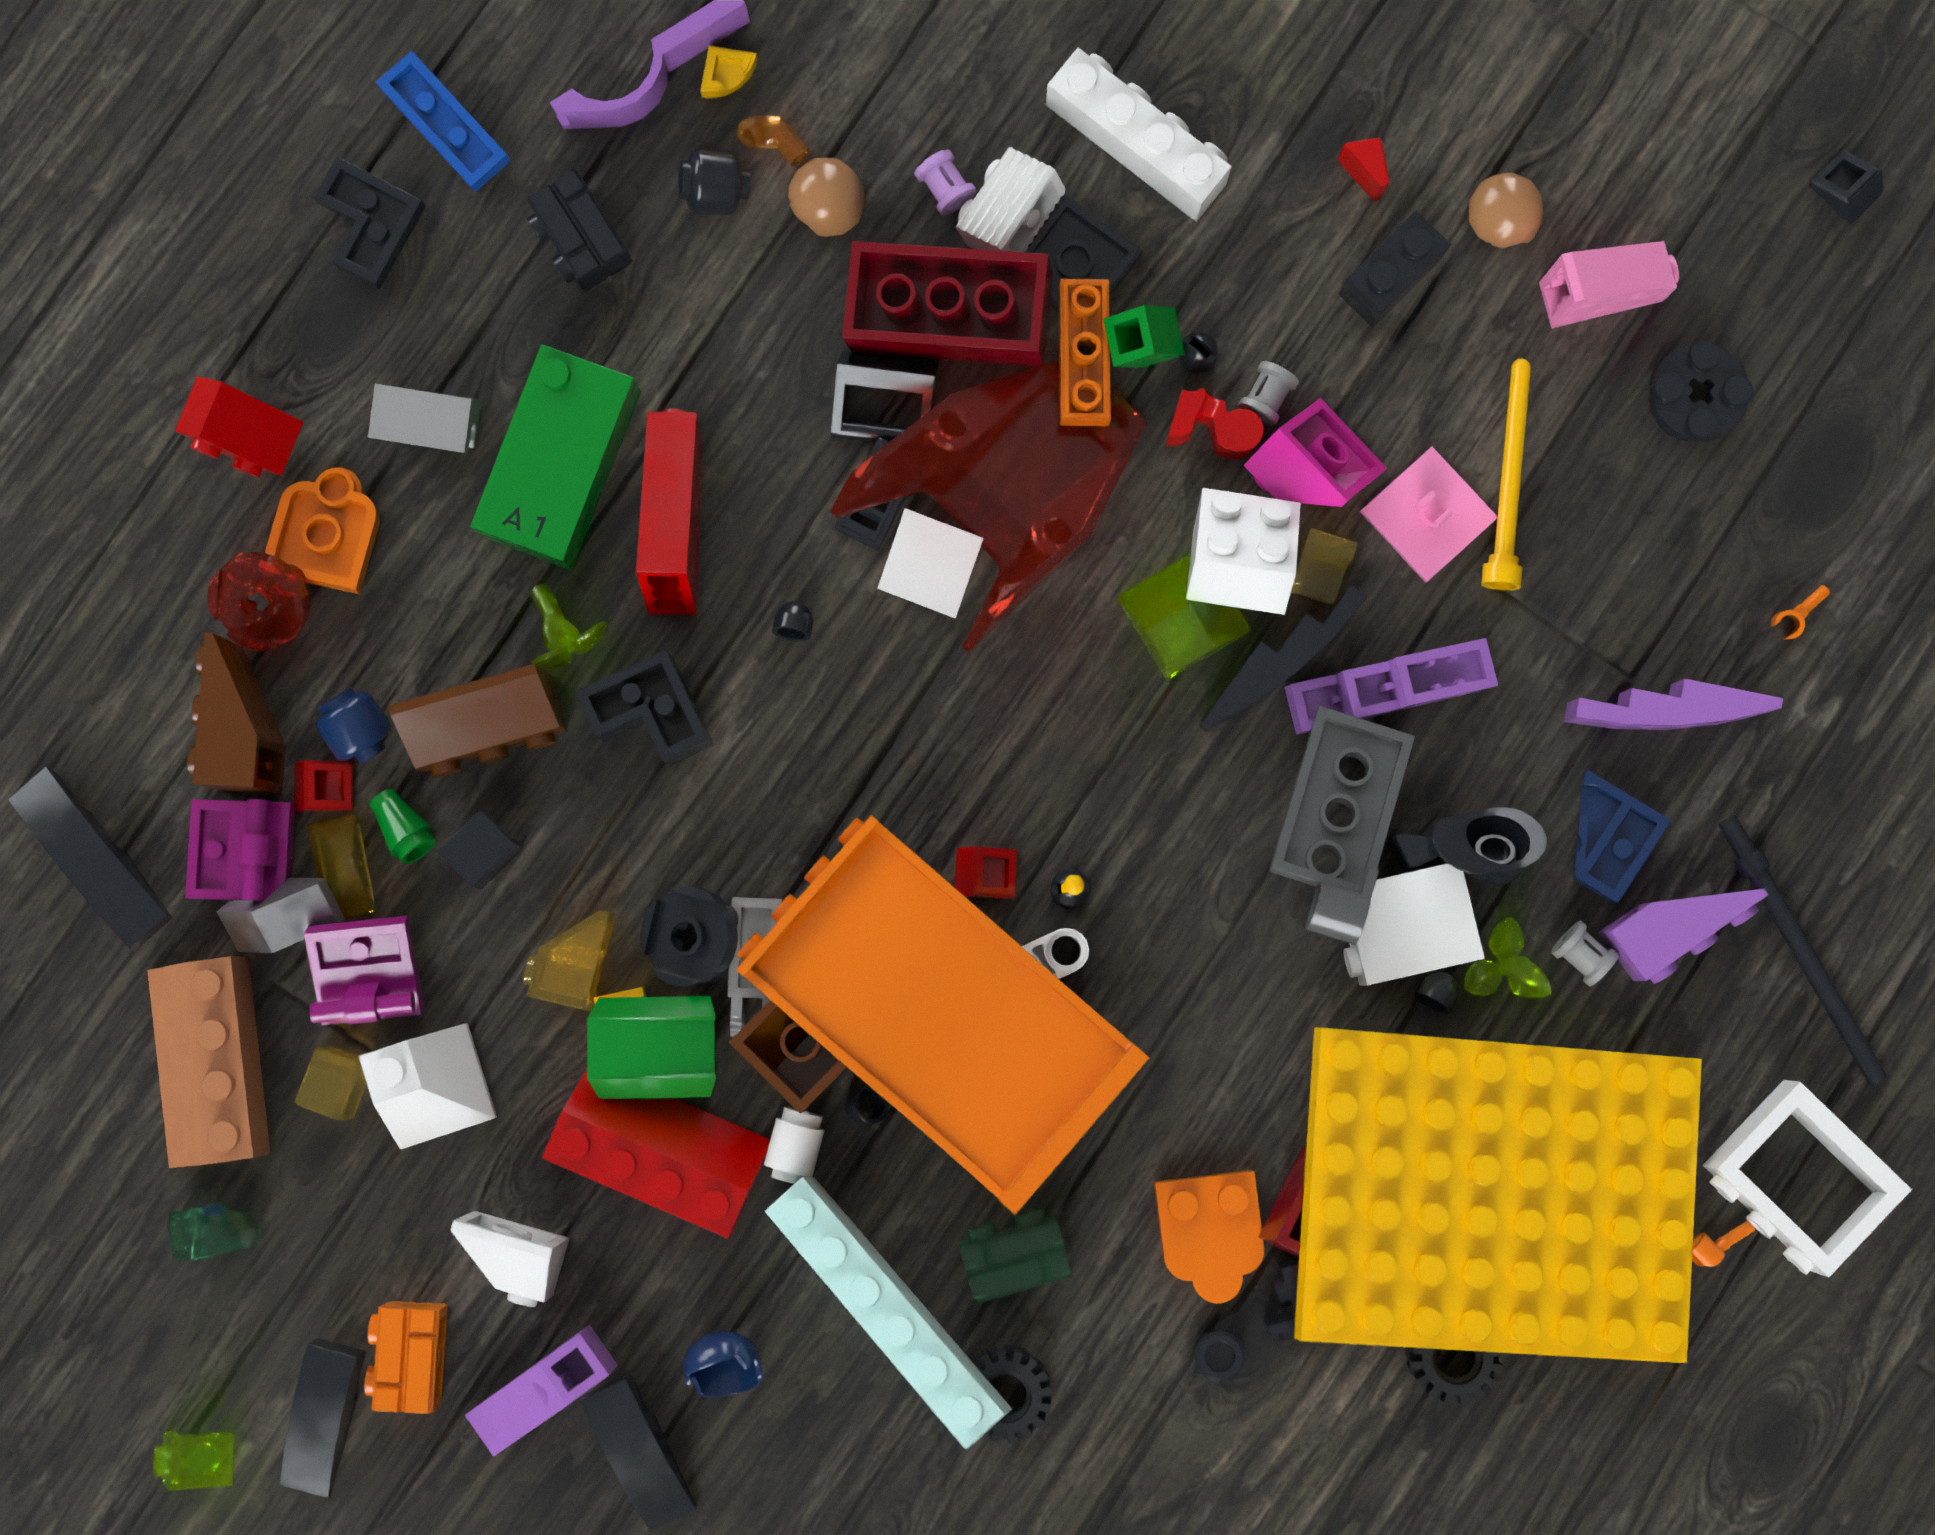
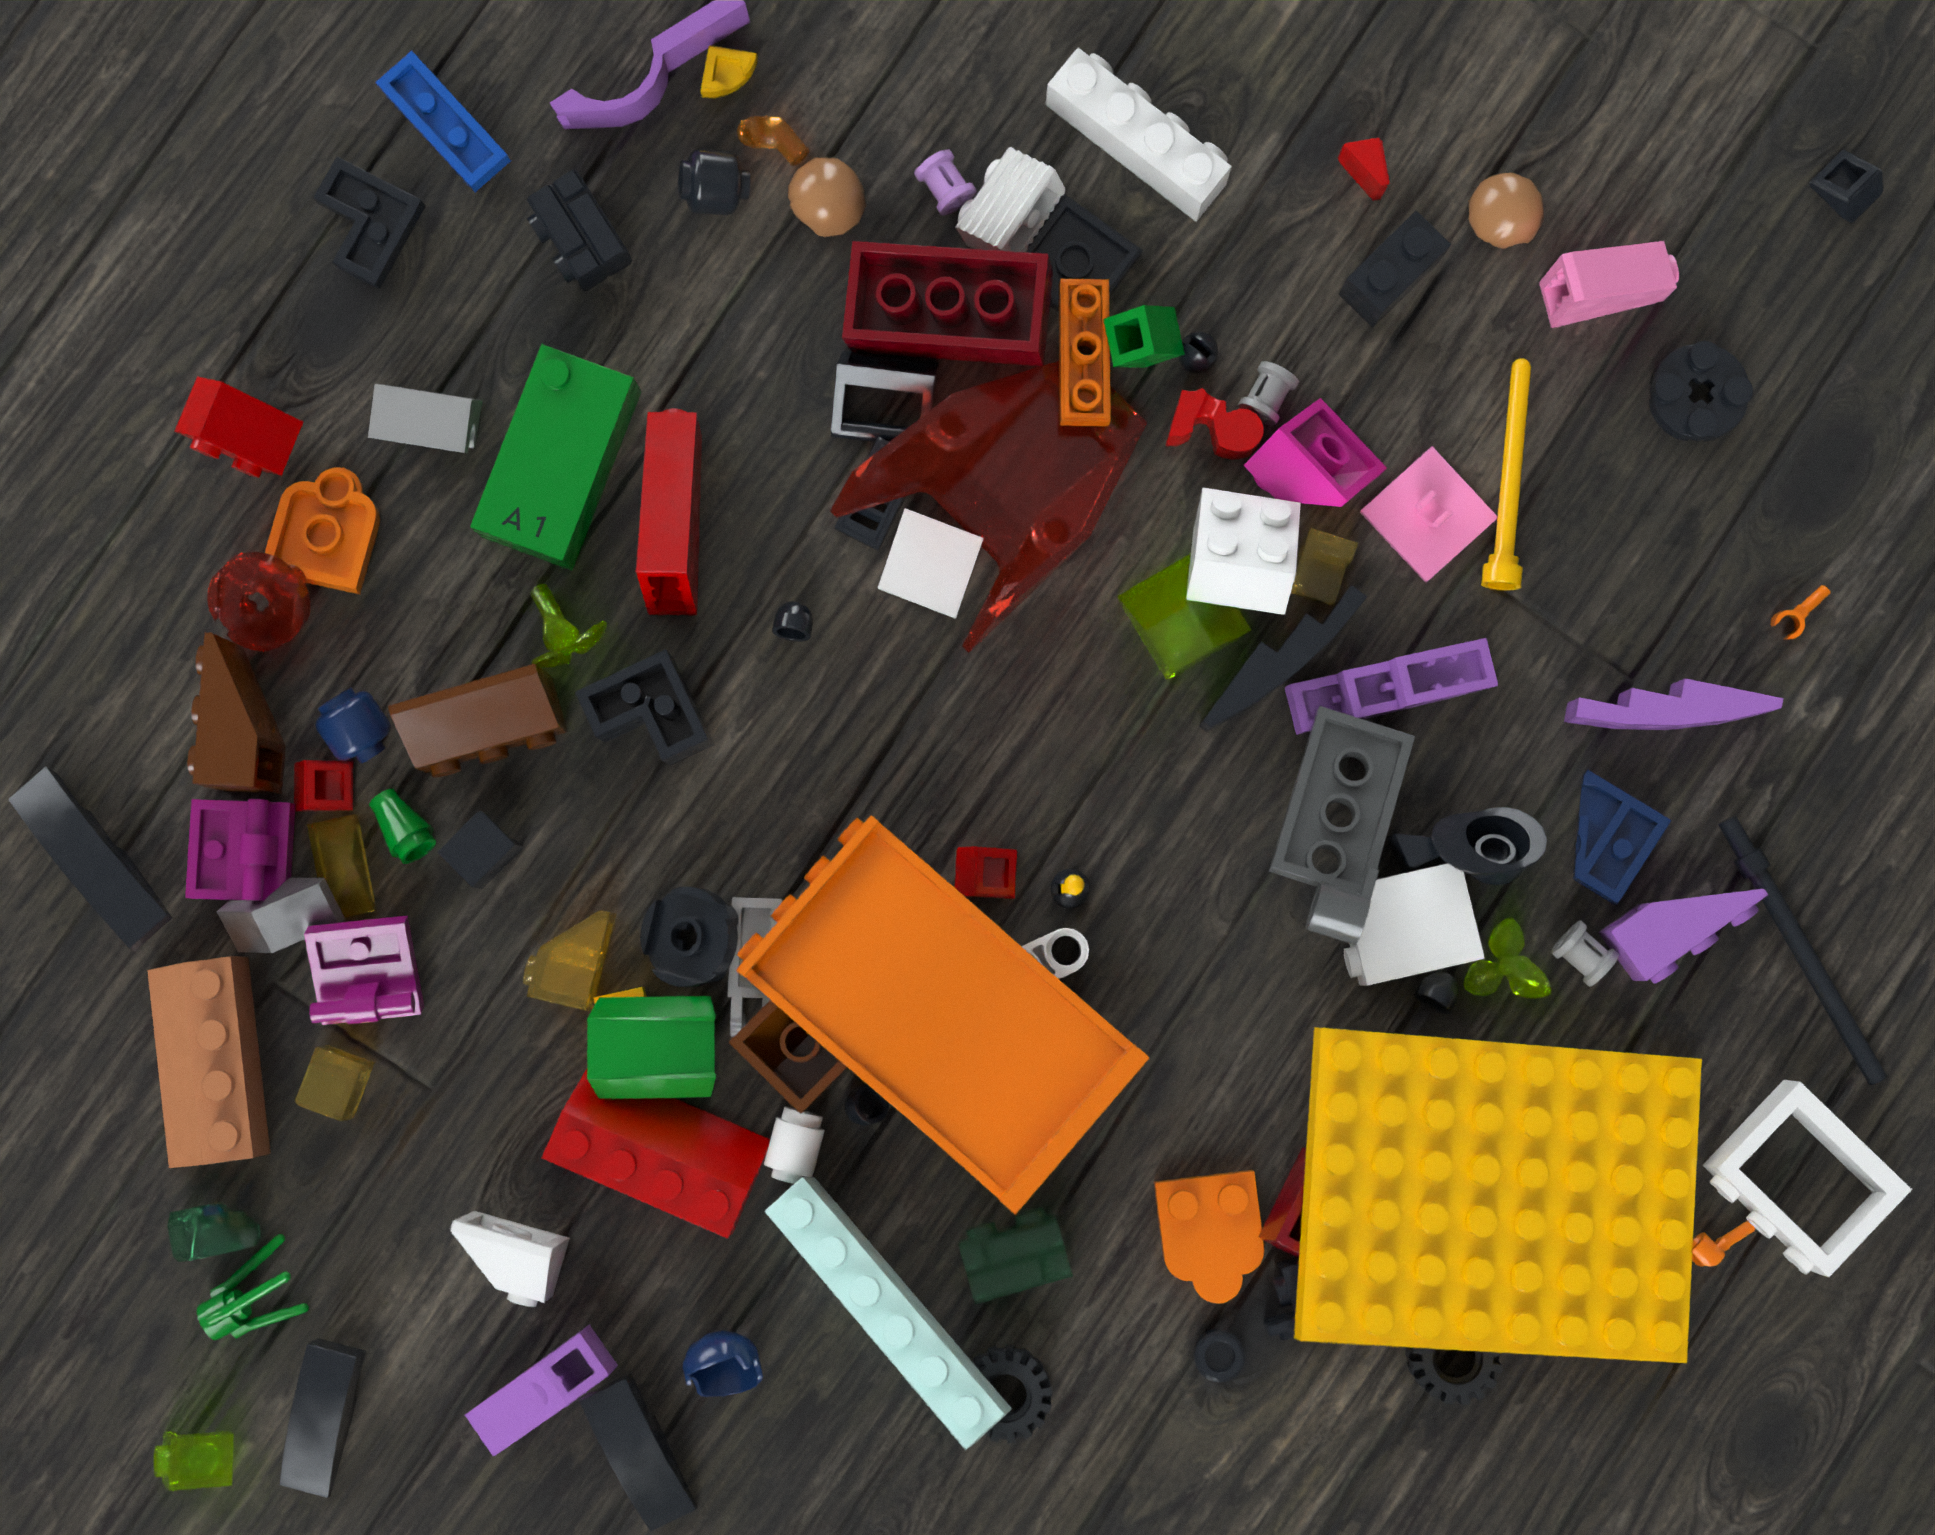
white slope [359,1023,497,1150] -> none
orange brick [364,1301,448,1414] -> none
none -> green plant [196,1234,309,1340]

